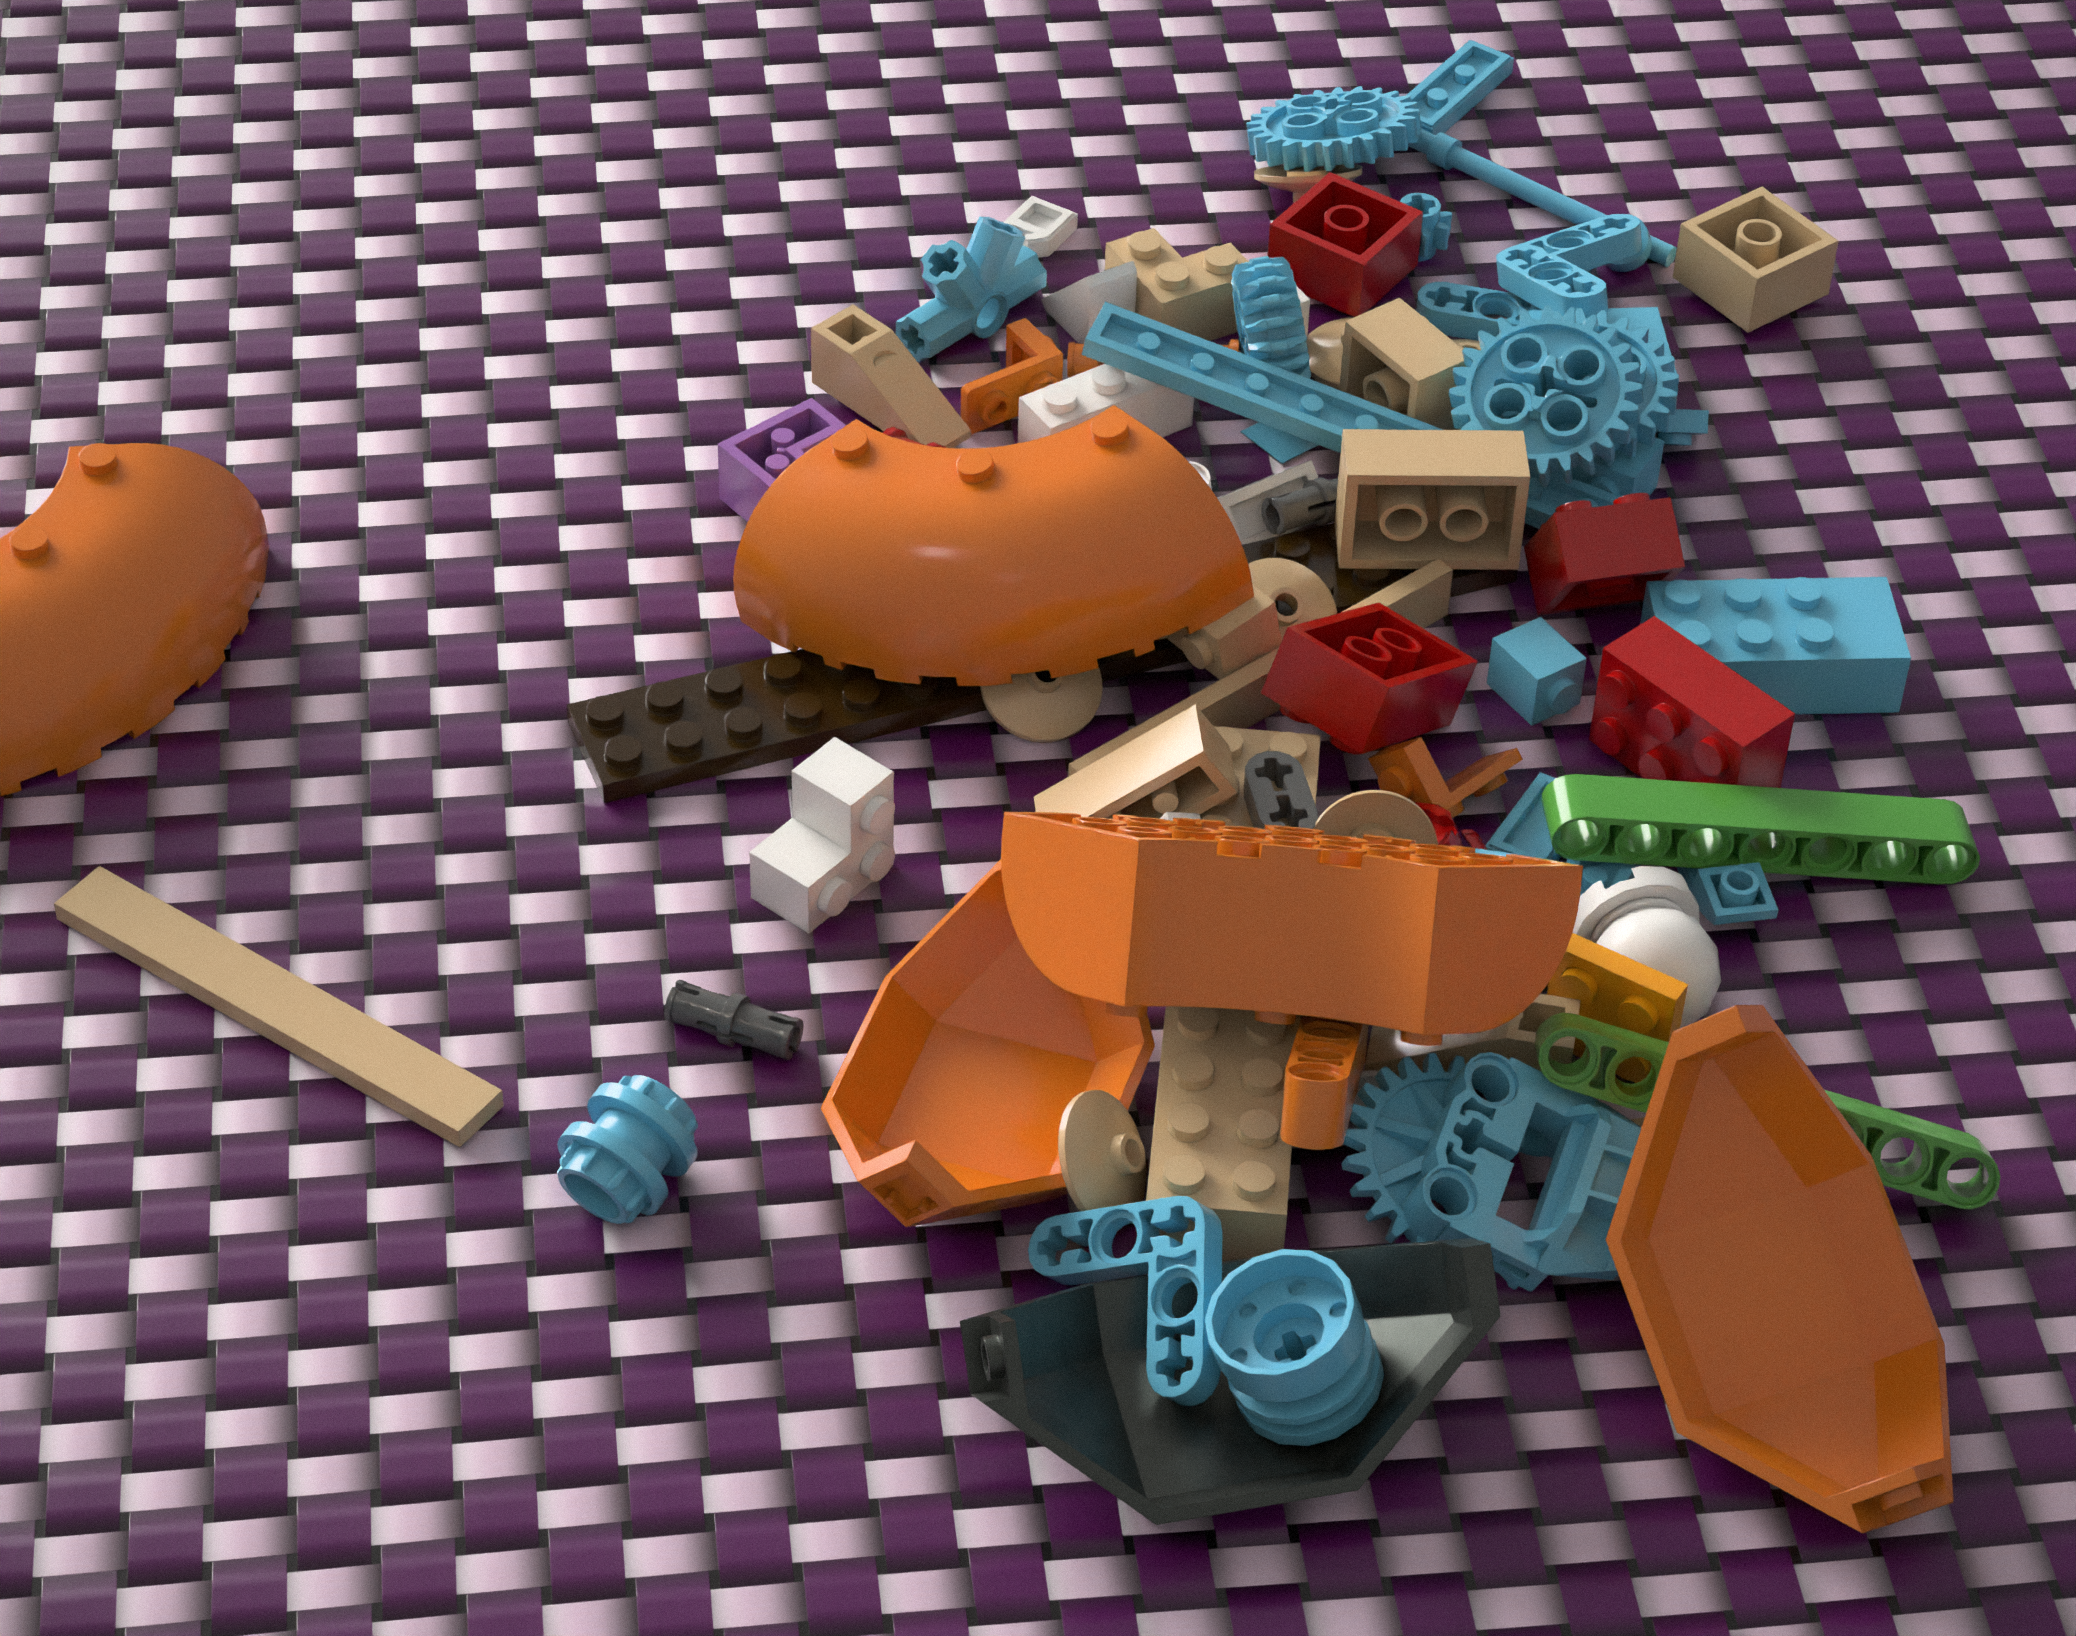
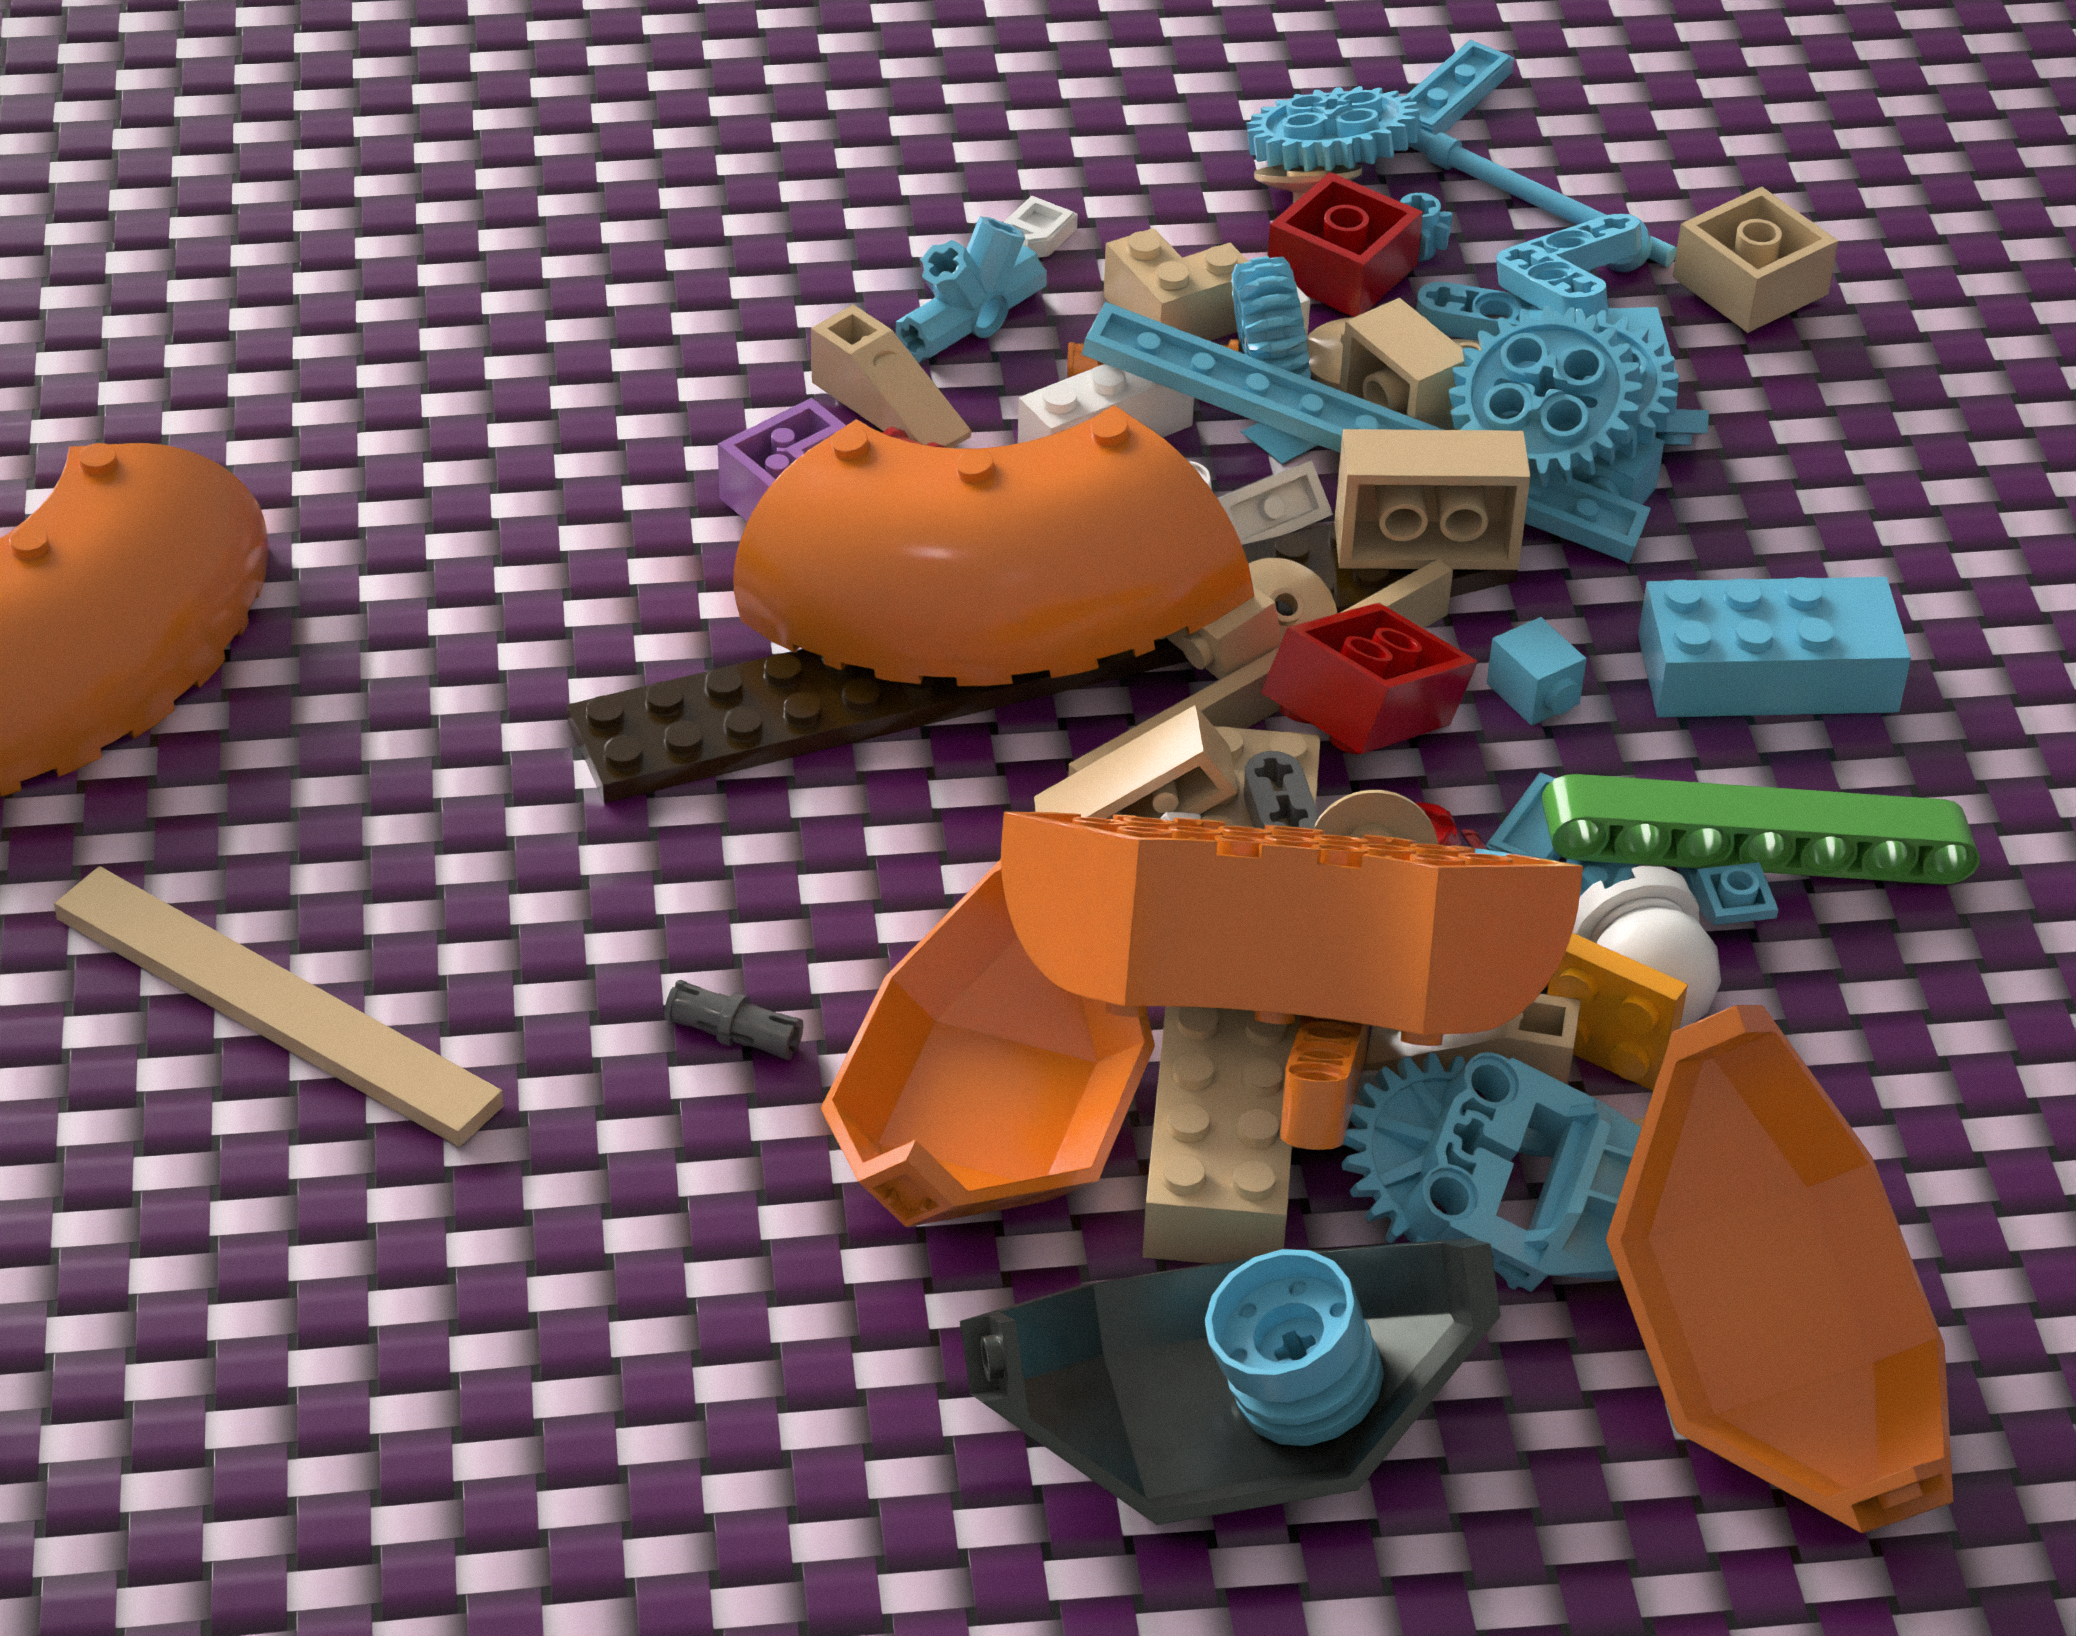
medium azure piece [557,1075,698,1224] -> none
white brick [749,737,895,934] -> none
orange bracket [961,318,1063,435] -> none
tan dish [980,668,1103,743] -> none
medium azure beam [1028,1196,1223,1406] -> none
white slope [1041,261,1137,344] -> none
tan dish [1058,1090,1146,1211] -> none
dark grey pin [1261,477,1338,535] -> none
orange bracket [1368,737,1523,818] -> none
red brick [1524,493,1685,616] -> none
bright green beam [1534,1013,2000,1209] -> none
red brick [1589,616,1795,788] -> none

